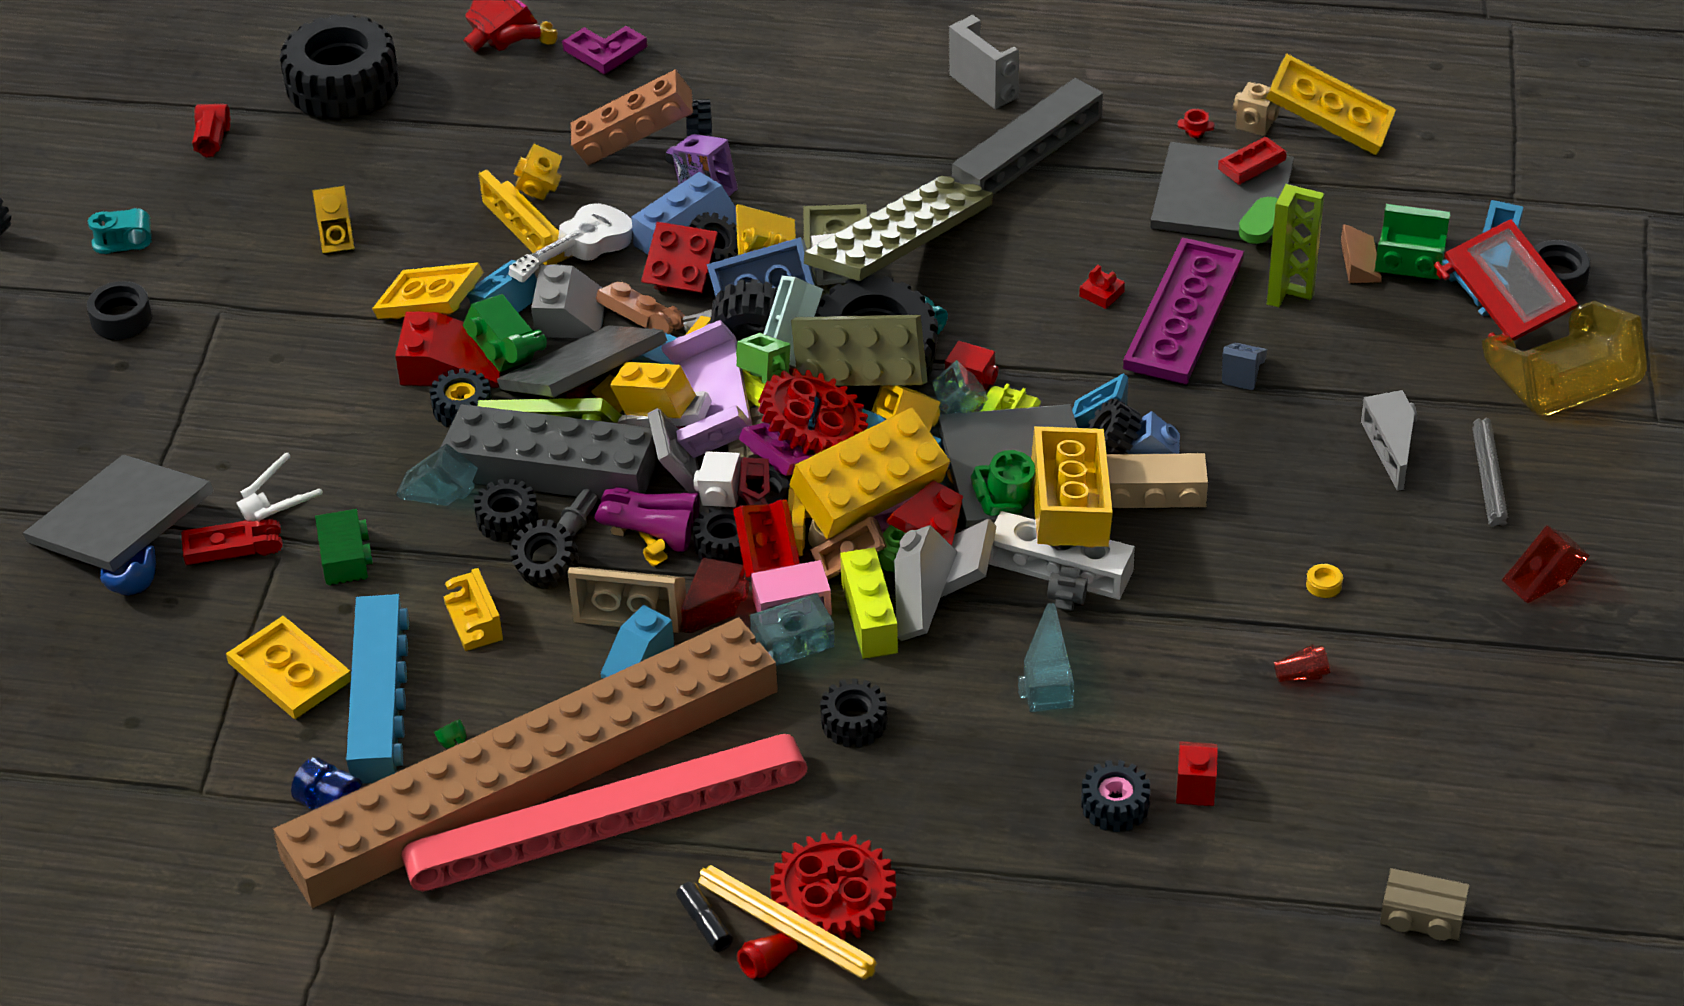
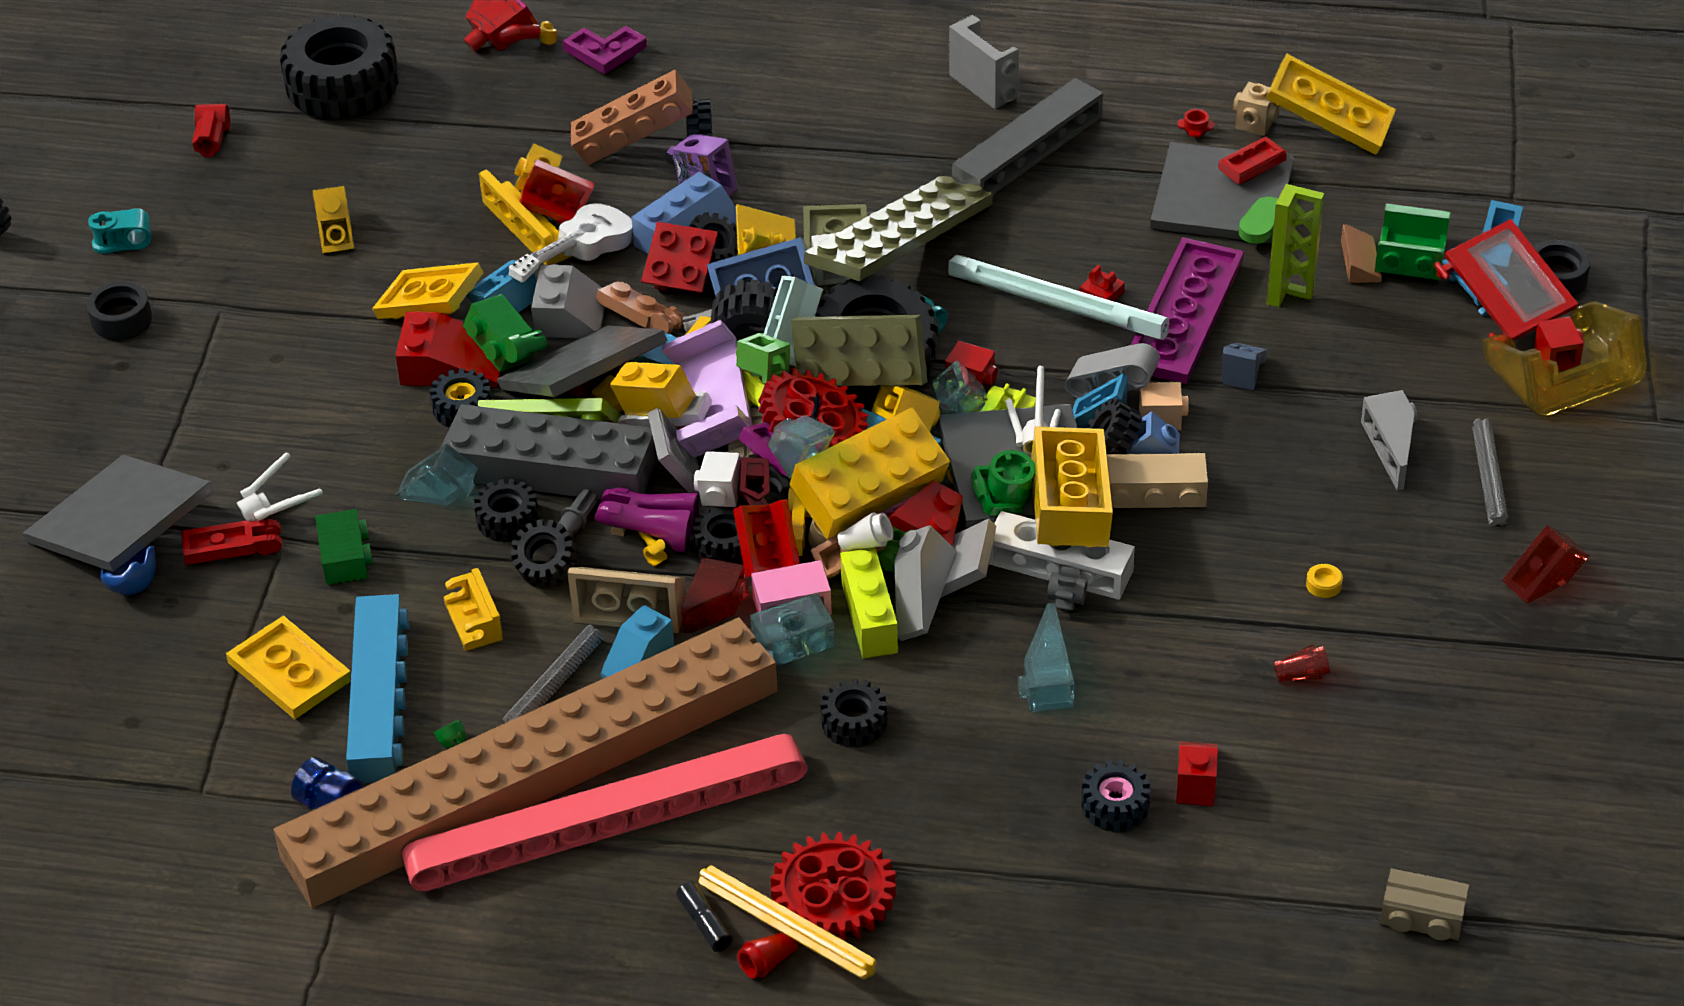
none -> light grey axle [502,624,604,724]
none -> red bracket [519,159,594,224]
none -> clear light blue slope [768,415,835,478]
none -> white cone [838,512,893,552]
none -> light aqua piece [949,255,1169,340]
none -> white plant [1006,366,1061,455]
none -> light grey beam [1065,343,1160,399]
none -> light nougat brick [1139,382,1188,430]
none -> red brick [1535,317,1584,373]

